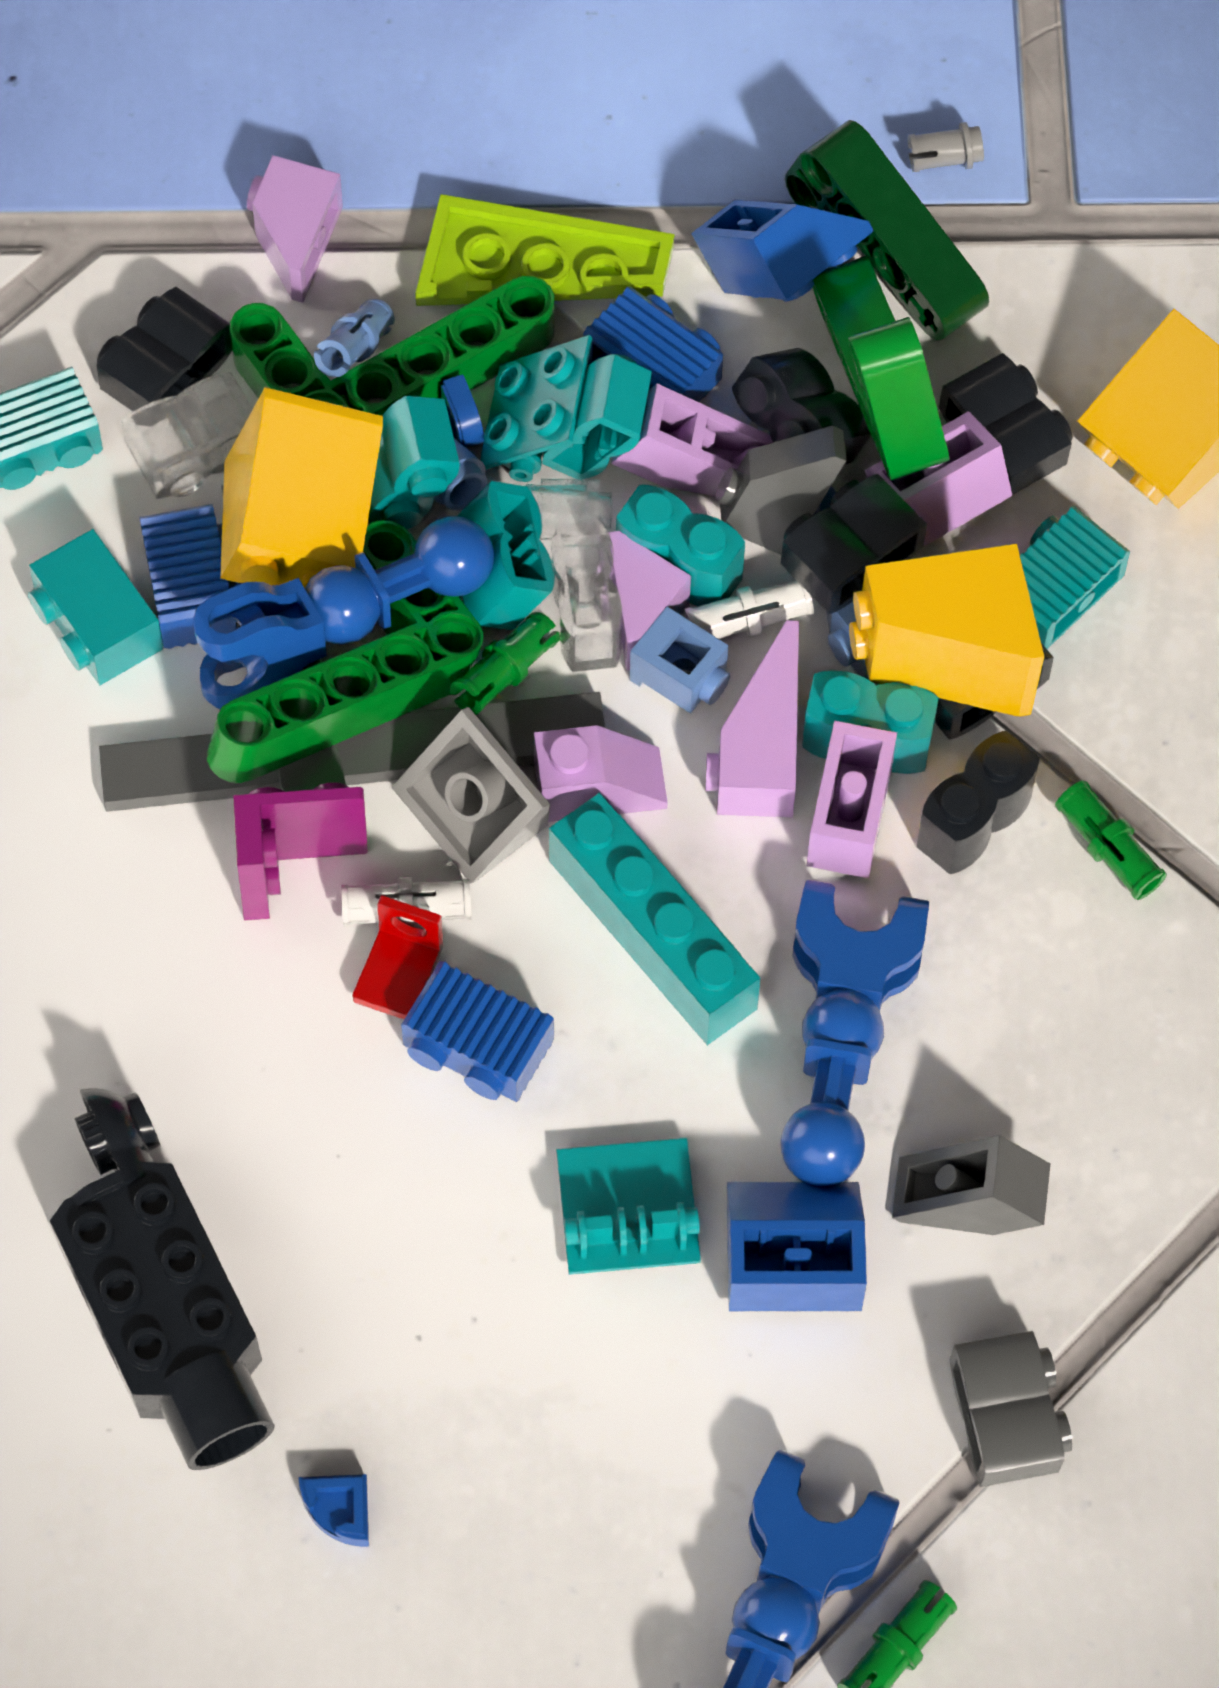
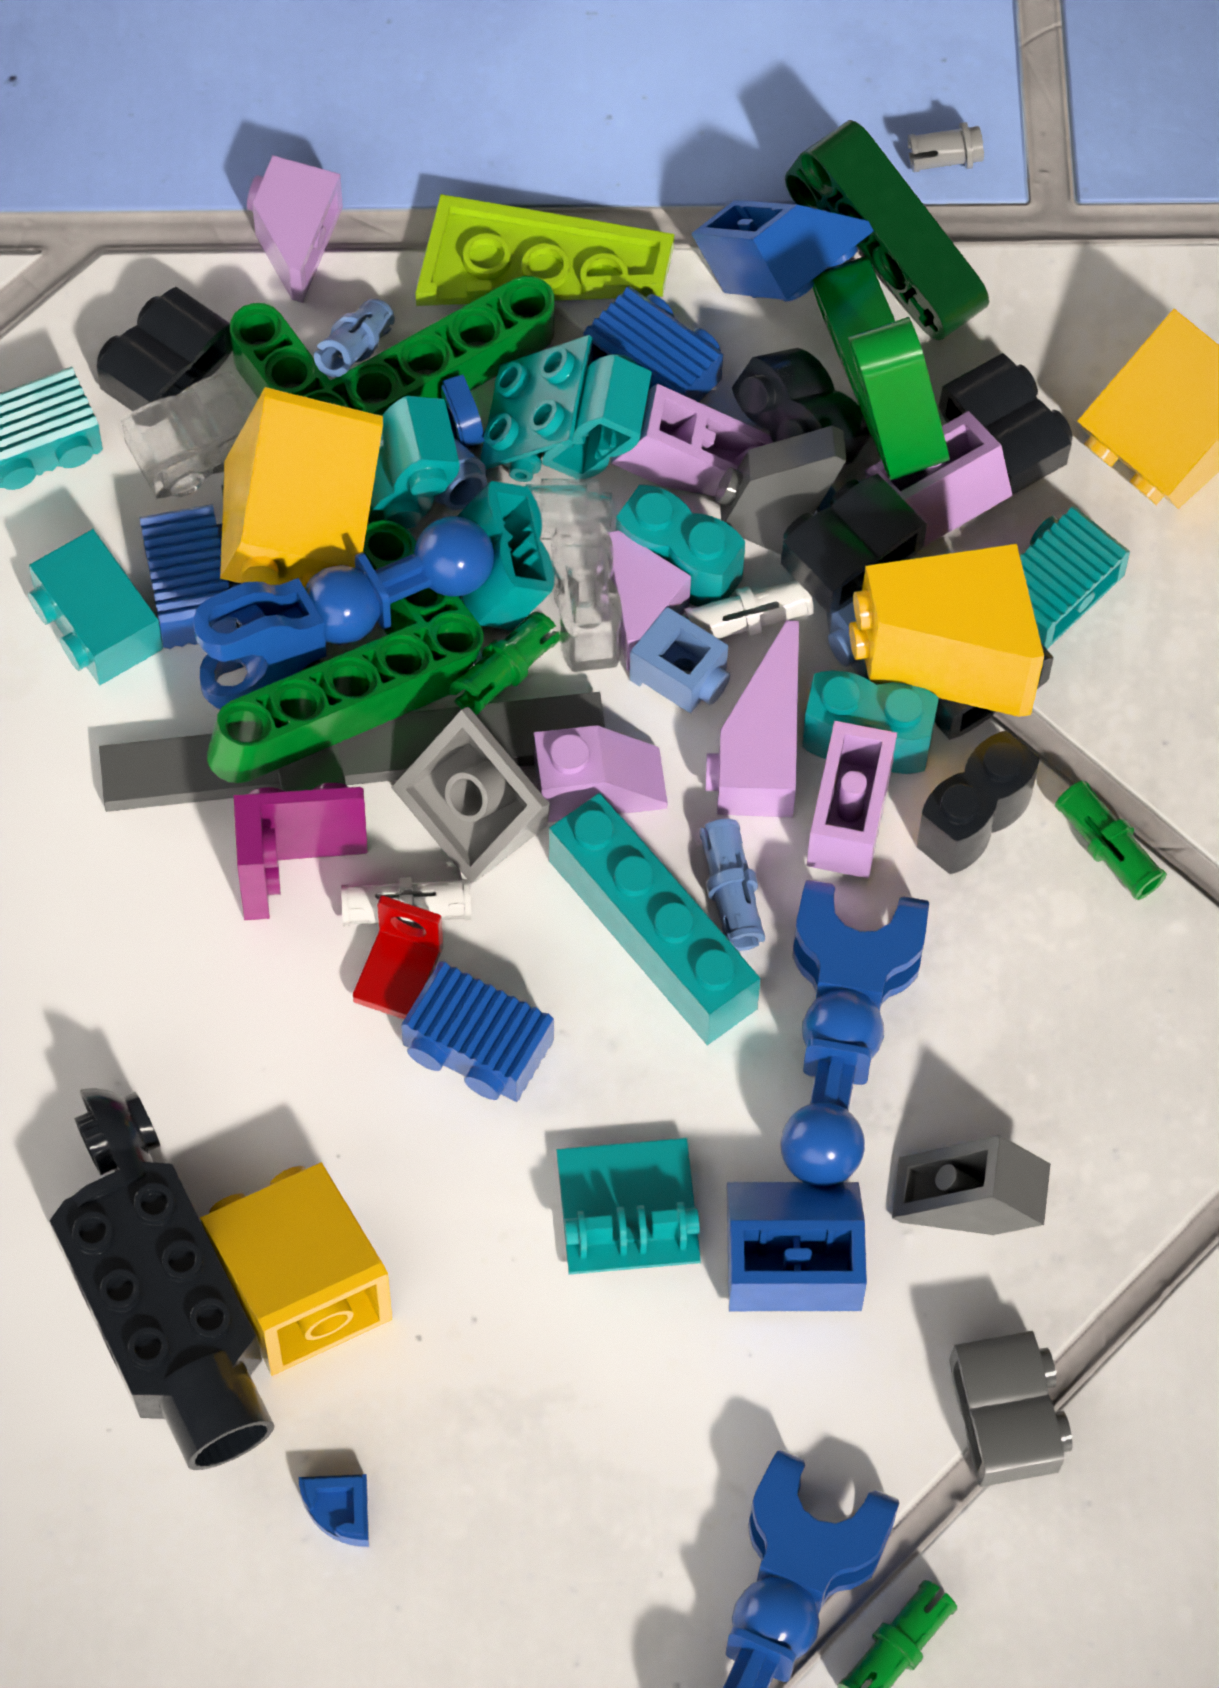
none -> yellow slope [200,1162,393,1376]
none -> medium blue pin [699,819,765,951]

